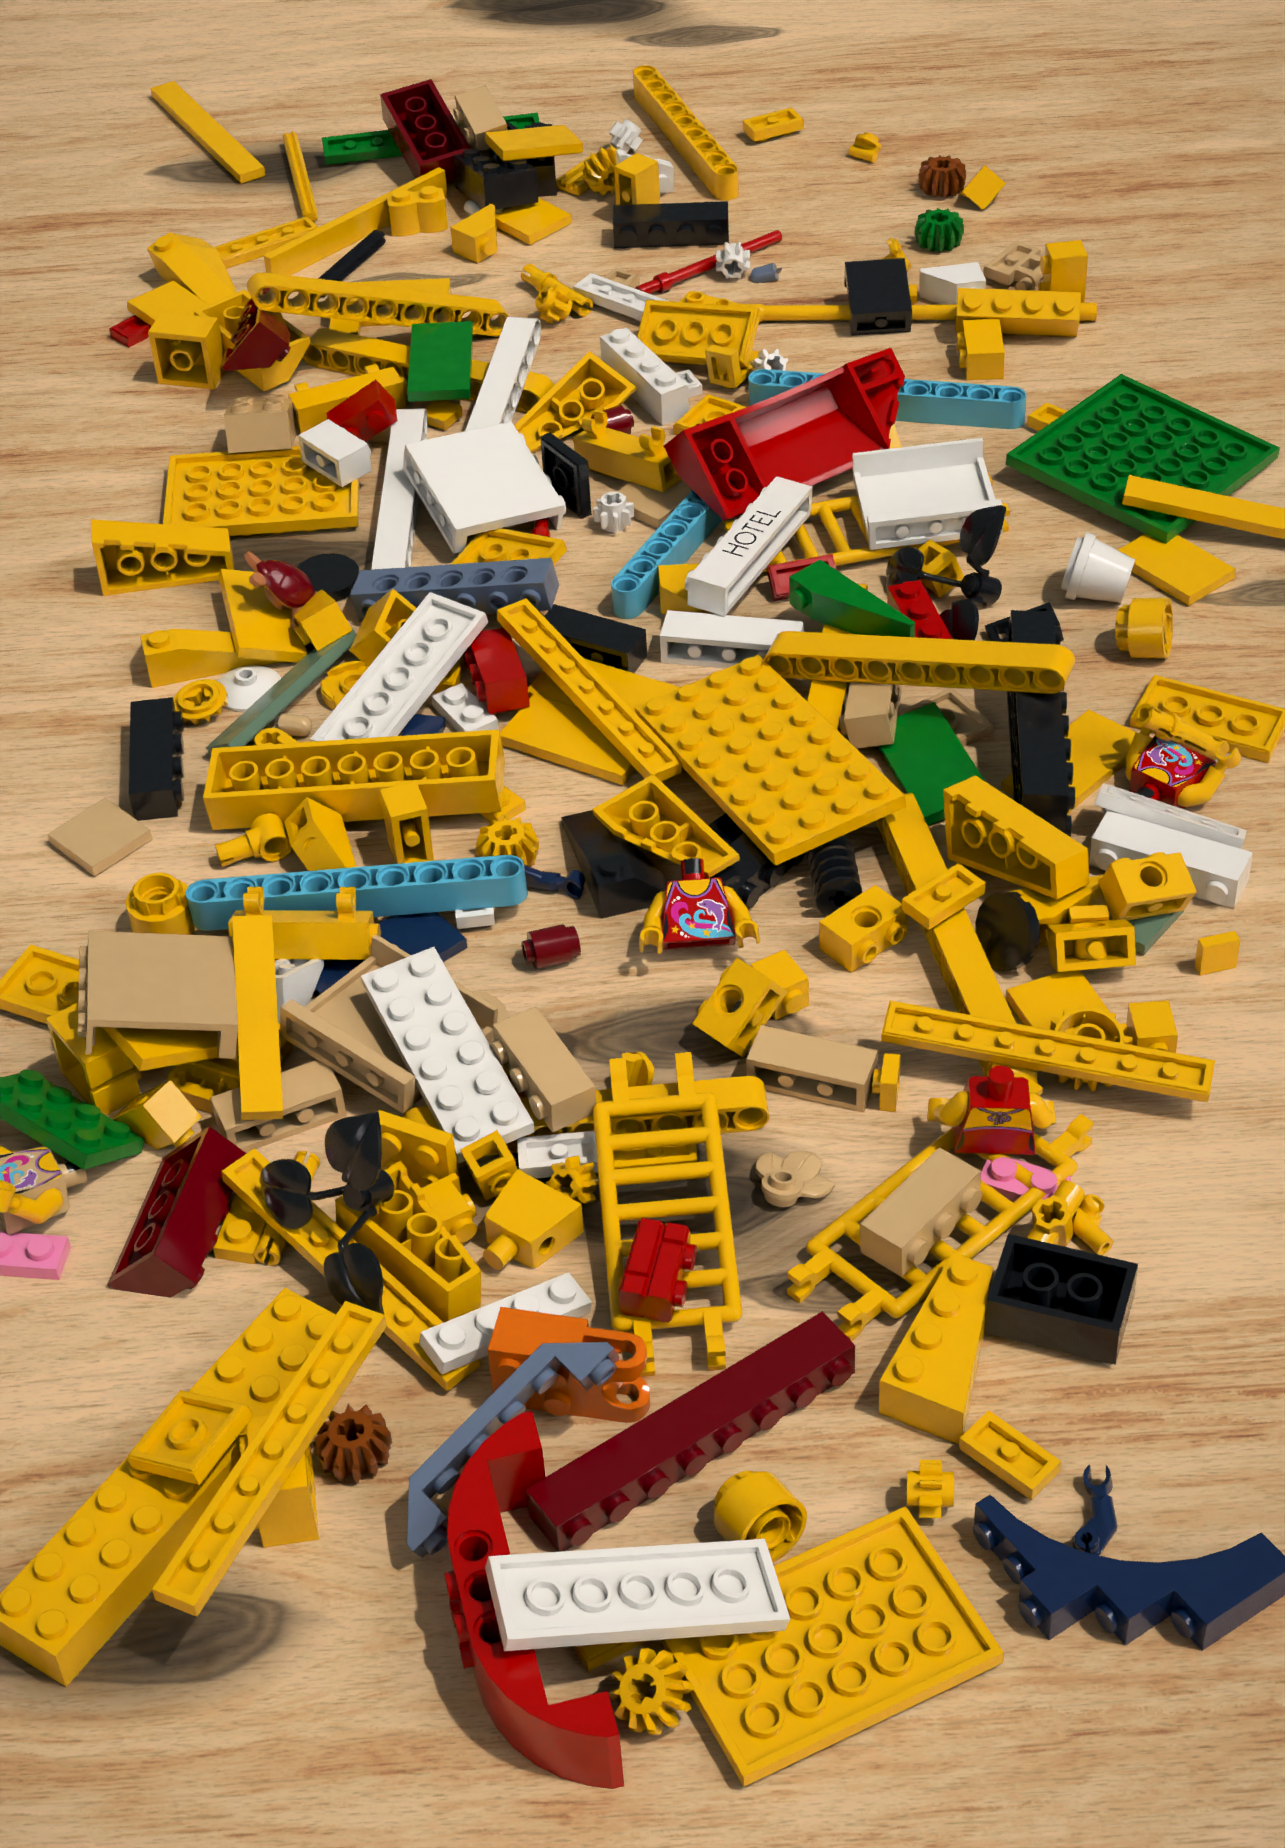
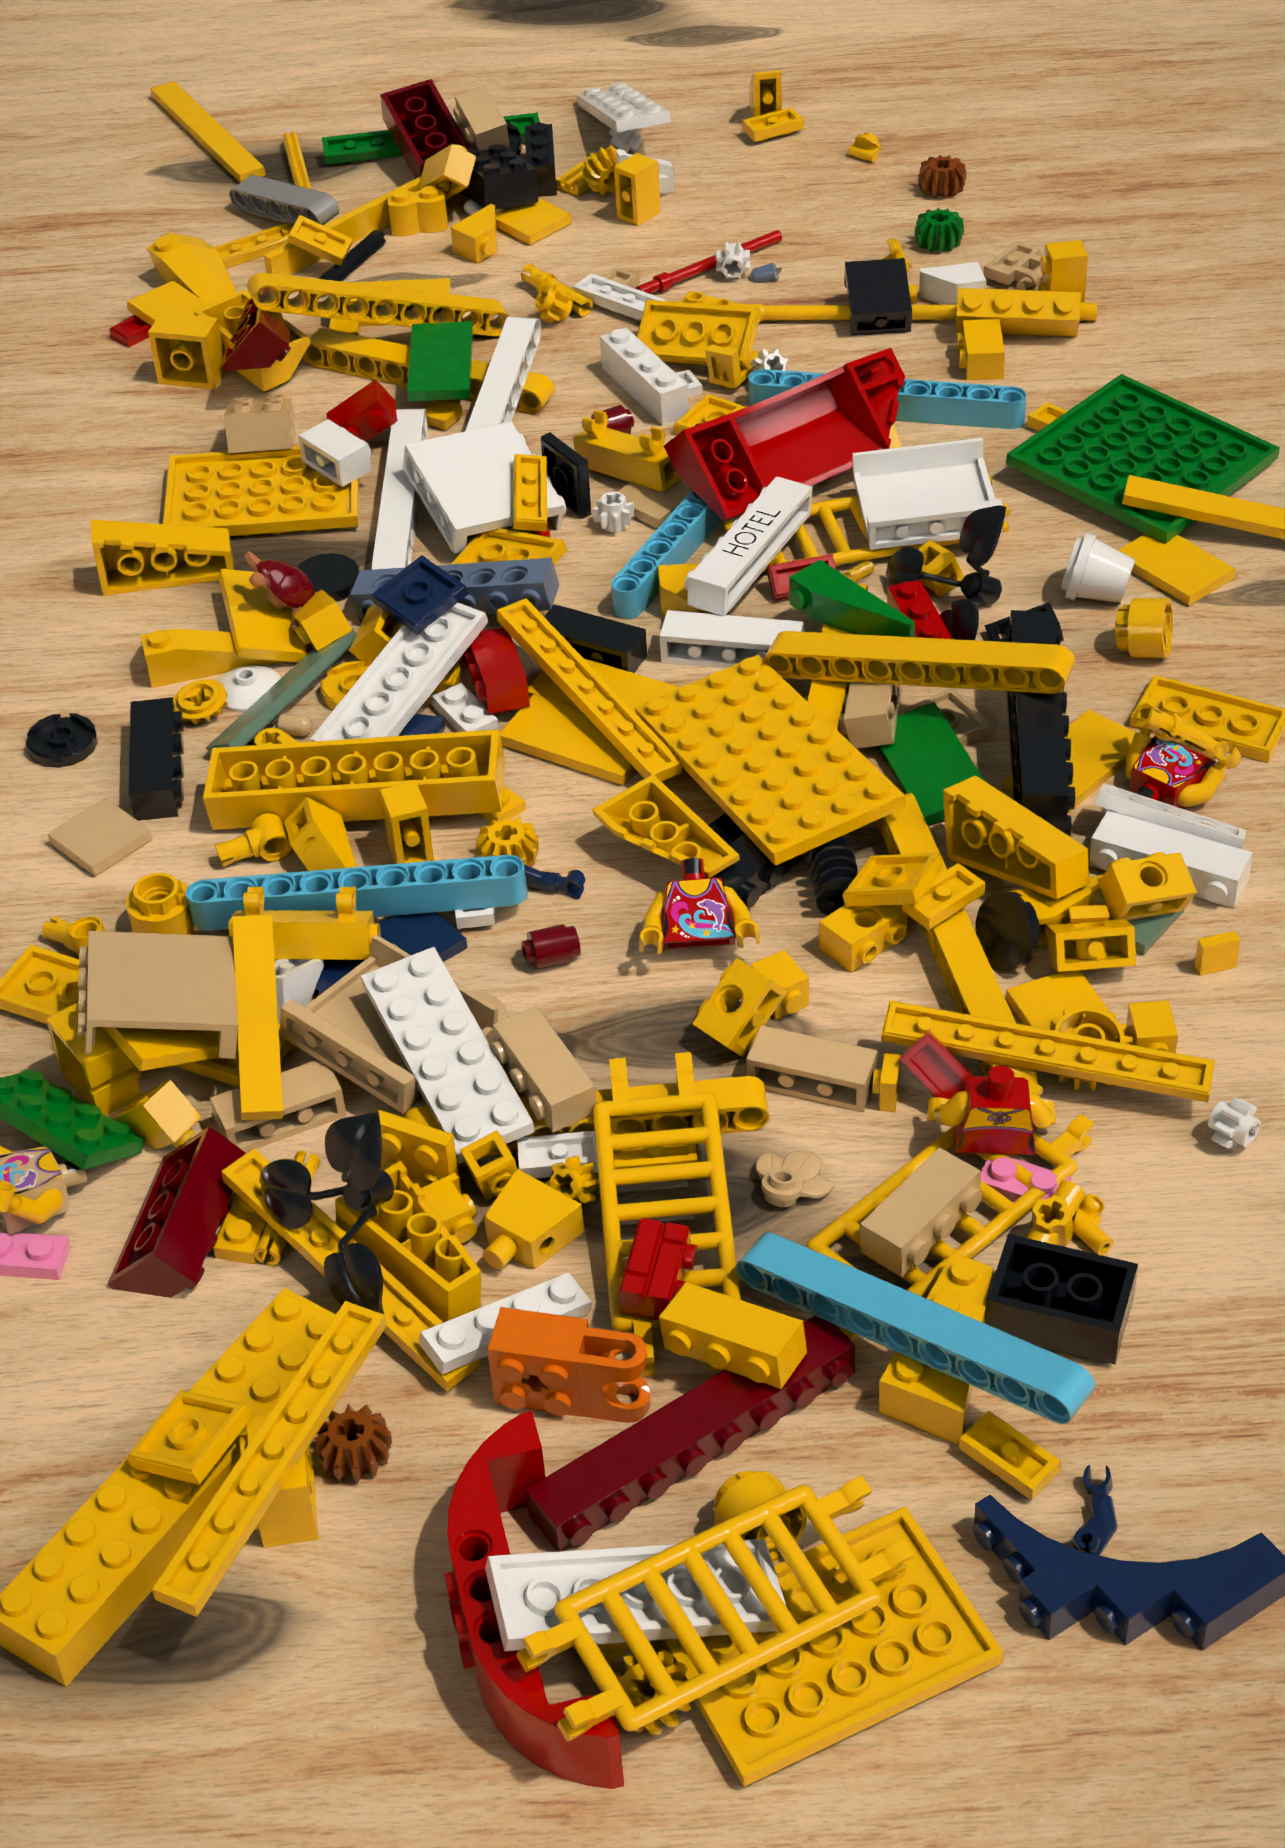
yellow beam [168,1064,238,1114] -> none
yellow brick [288,364,408,434] -> none
sand blue slope [407,1342,620,1558] -> none
yellow tile [485,125,583,161] -> none
yellow wedge [514,351,636,453] -> none
black wedge [561,810,667,919] -> none
black brick [613,201,729,248] -> none
yellow plate [621,1051,654,1087] -> none
yellow beam [633,65,739,201] -> none
yellow gear [906,1459,954,1519] -> none
yellow panel [960,165,1006,210] -> none
none -> black tile [26,713,98,768]
none -> yellow pin [42,916,105,957]
none -> light grey beam [229,175,340,225]
none -> yellow plate [287,215,353,266]
none -> dark blue tile [371,555,468,635]
none -> yellow brick [418,144,476,200]
none -> yellow tile [513,454,547,532]
none -> yellow bar [516,1475,915,1742]
none -> white plate [577,82,671,132]
none -> yellow brick [659,1282,807,1389]
none -> medium azure beam [736,1232,1095,1424]
none -> yellow slope [749,70,782,117]
none -> yellow tile [842,853,943,907]
none -> yellow piece [843,561,876,582]
none -> red tile [899,1030,972,1099]
none -> white gear [1208,1097,1261,1150]

